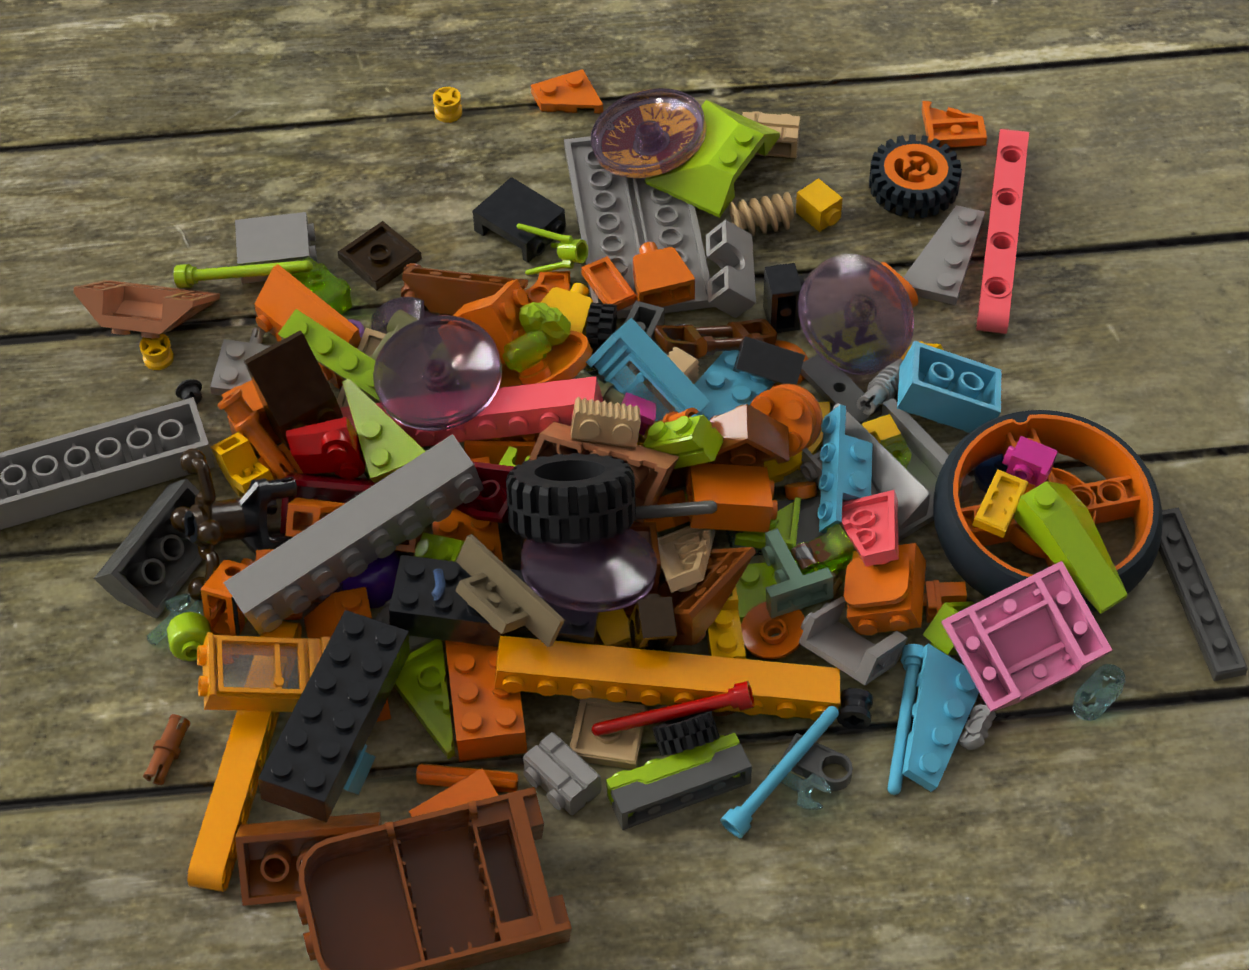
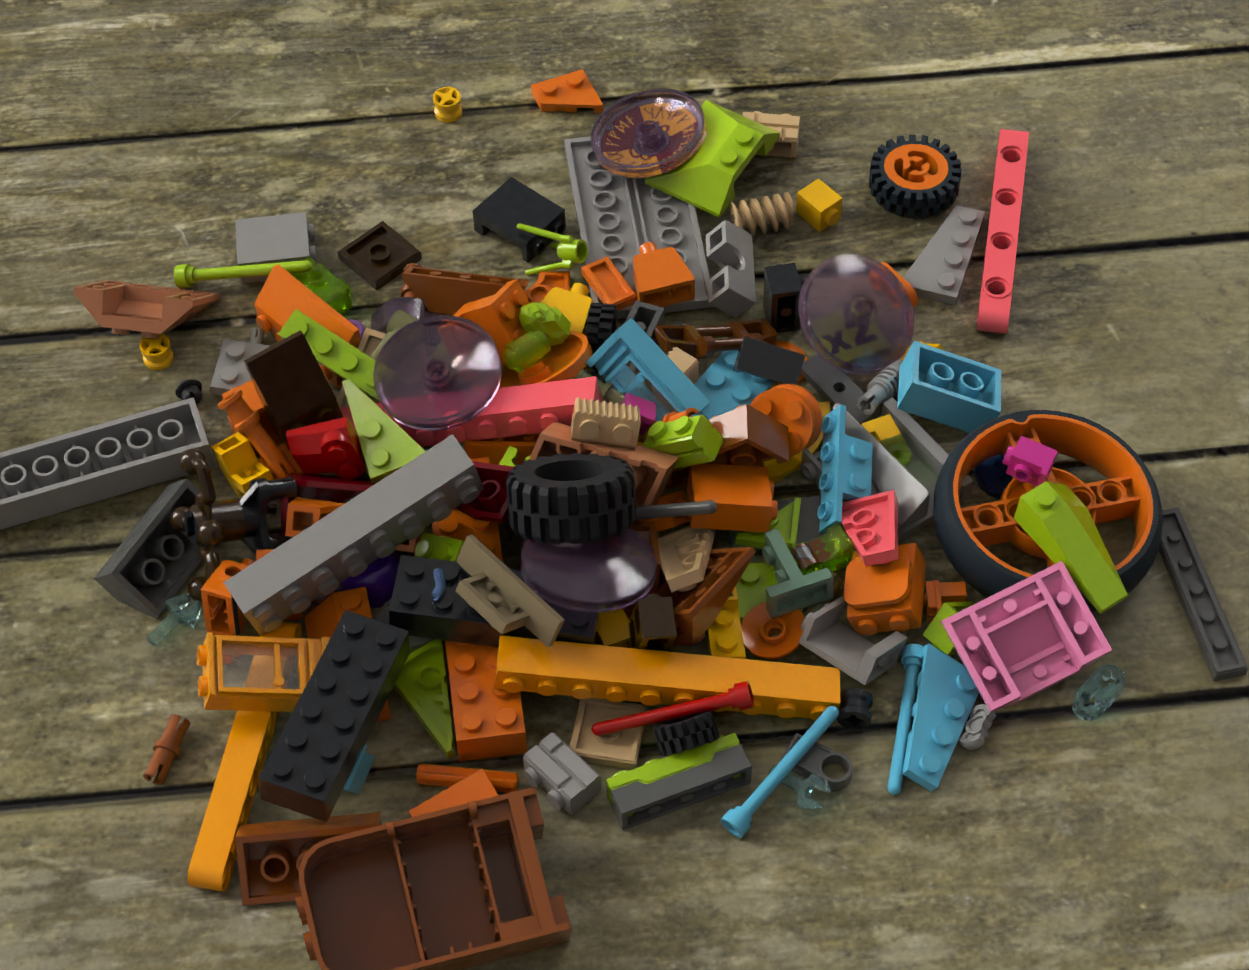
lime head [167,612,211,661] -> none
orange tile [784,481,818,500] -> none
orange wing [922,101,987,148] -> none
yellow plate [972,469,1028,538] -> none

